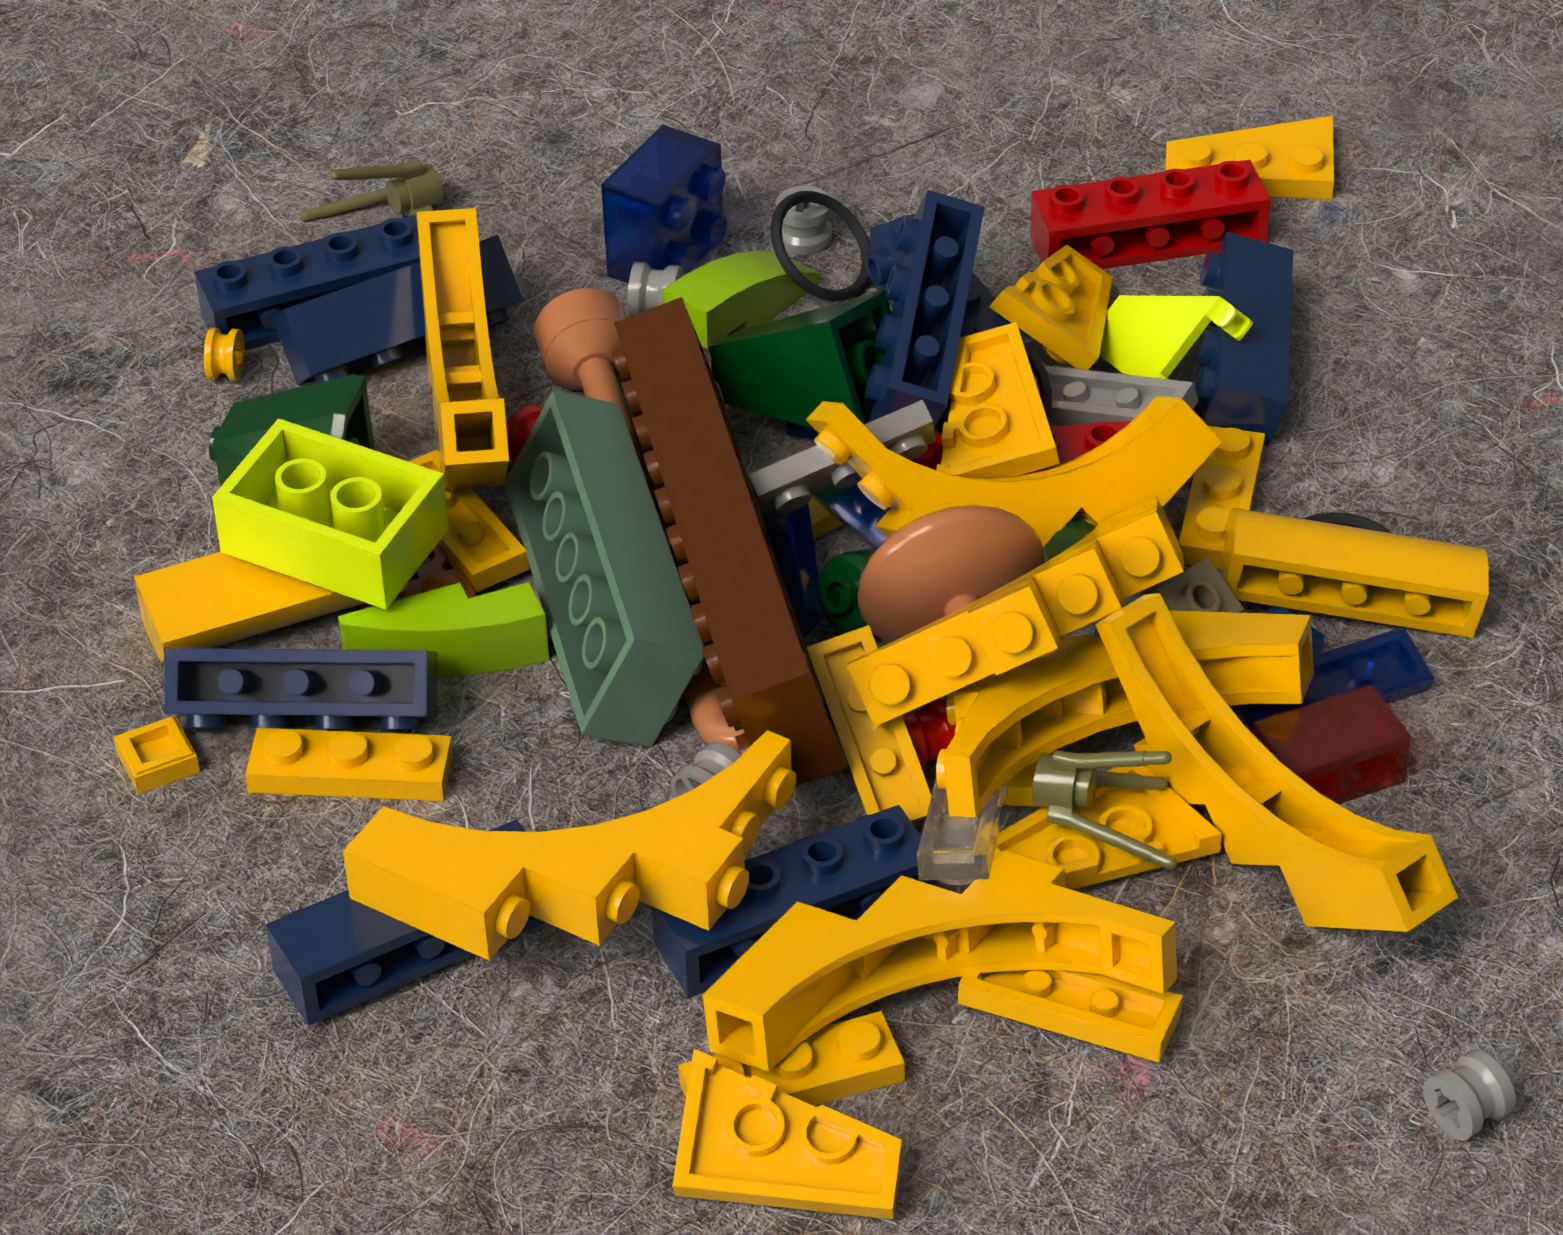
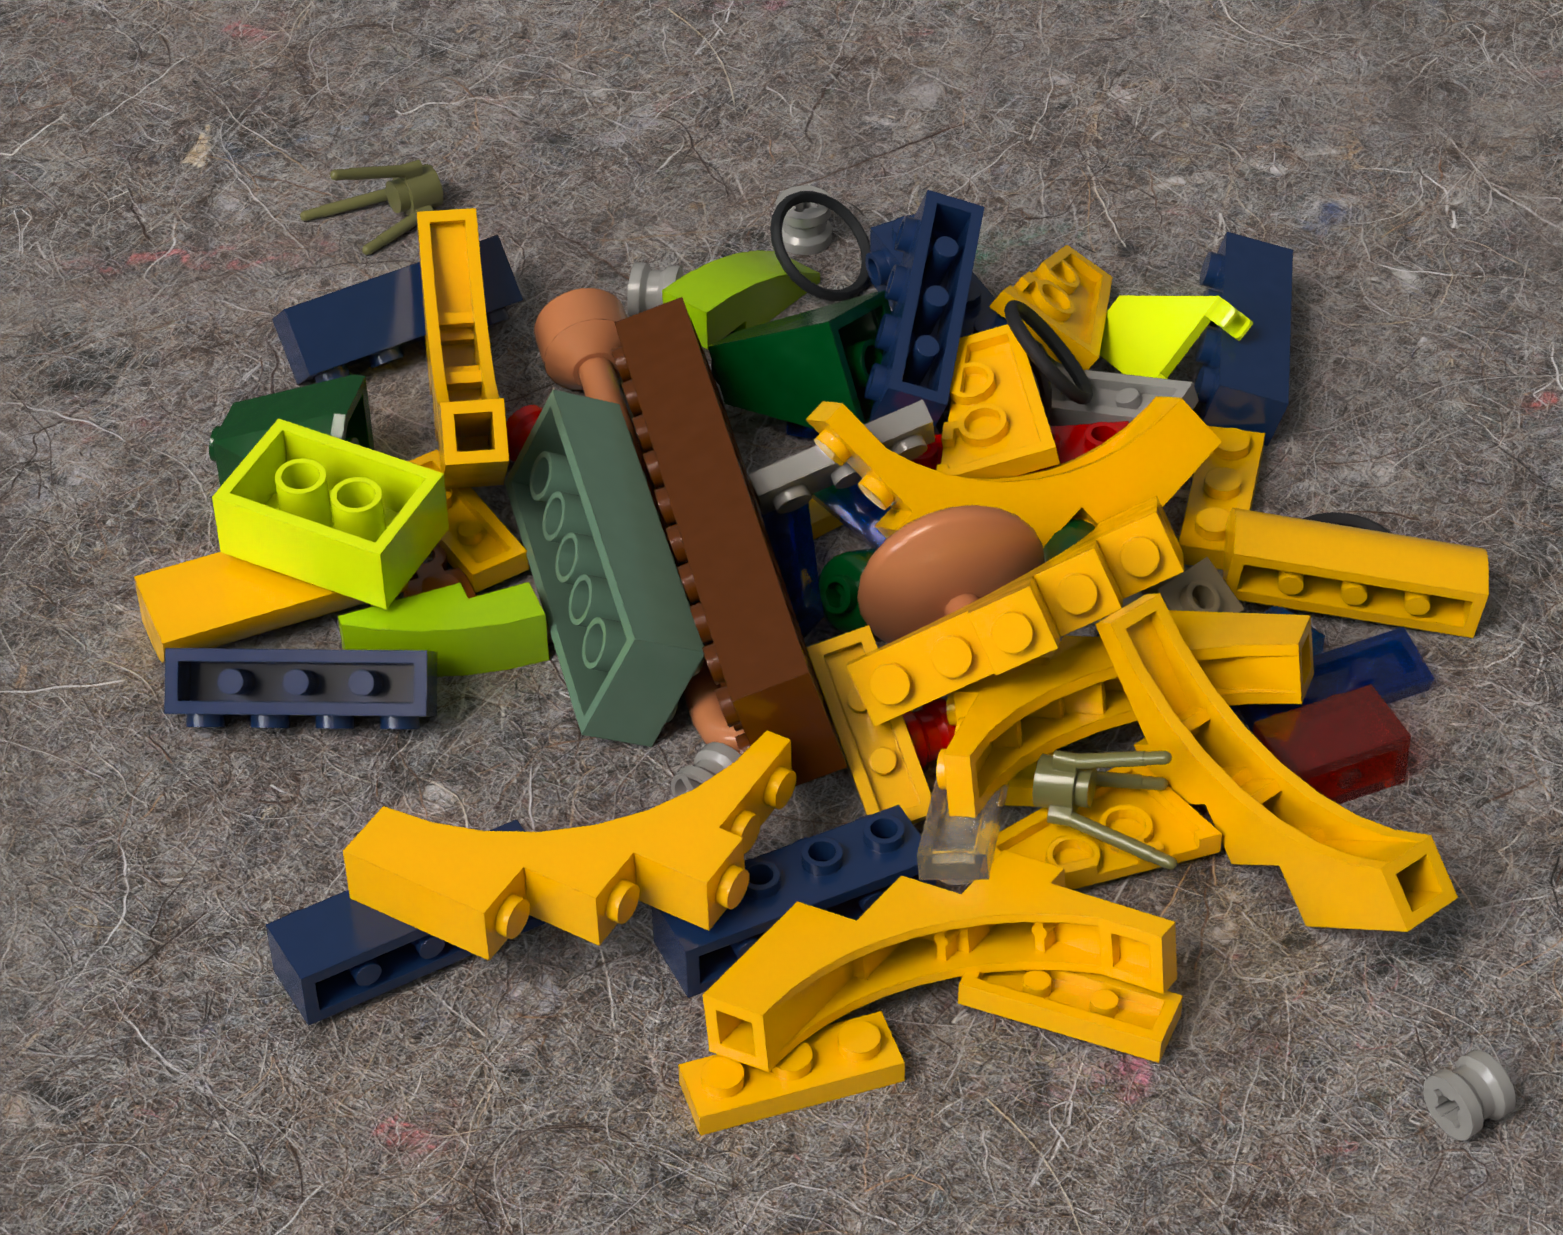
yellow tile [113,715,200,794] -> none
dark blue brick [194,215,420,350] -> none
yellow bush [204,327,245,381] -> none
yellow plate [245,728,453,801] -> none
clear blue brick [601,124,727,284] -> none
yellow wing [672,1048,903,1220] -> none
red brick [1030,160,1271,269] -> none
yellow wing [1165,115,1334,199] -> none
none -> black tyre [1004,300,1093,405]

